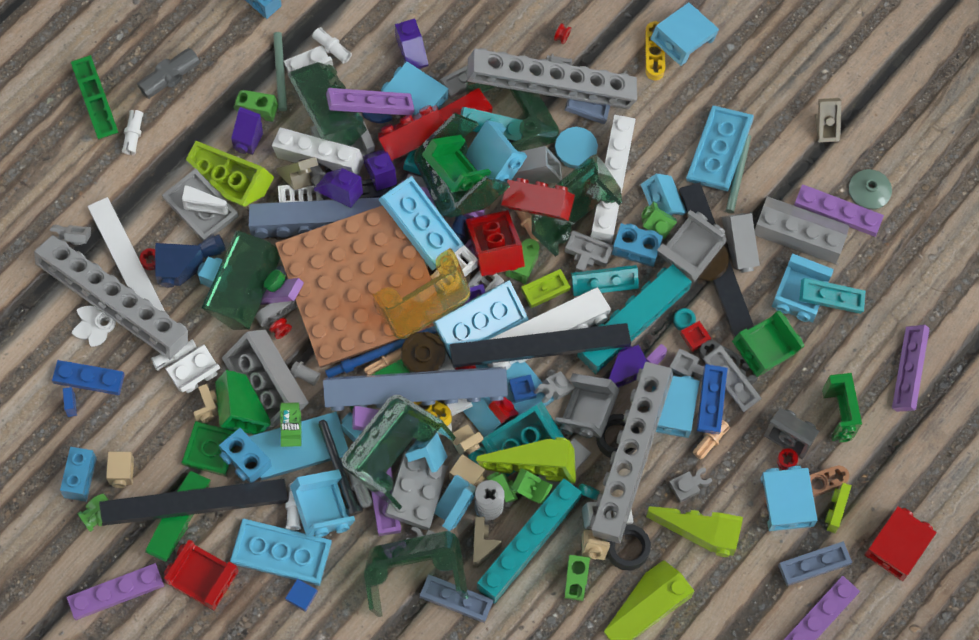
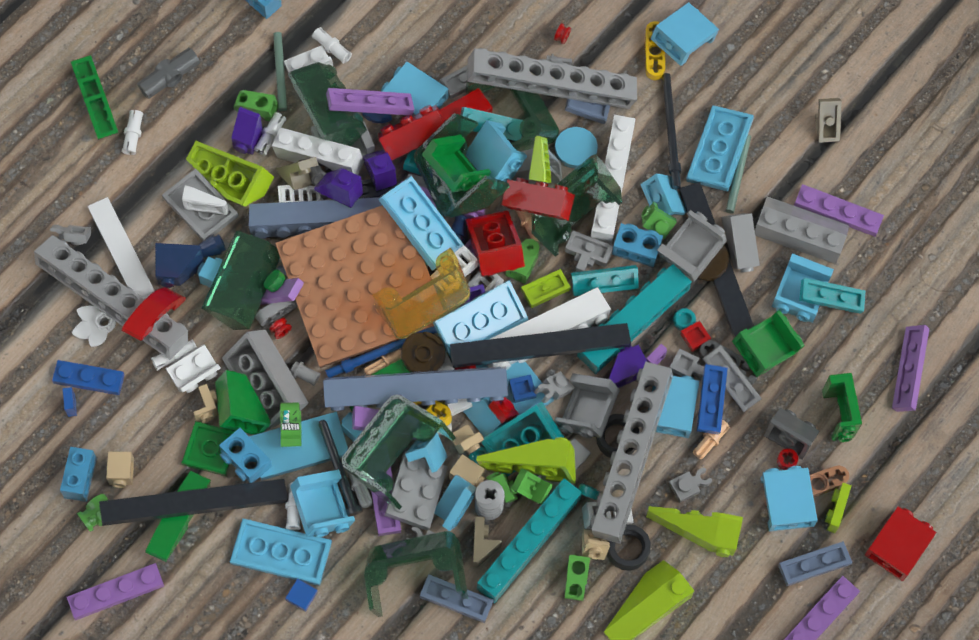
red bush [140,248,155,271] -> none
red panel [164,539,239,611] -> none
dark purple slope [395,18,429,69] -> none
sand green dish [849,169,892,210] -> none
none -> red slope [121,287,186,341]
none -> white pin [254,112,286,156]
none -> lime slope [529,136,551,183]
none -> black bar [662,73,682,190]

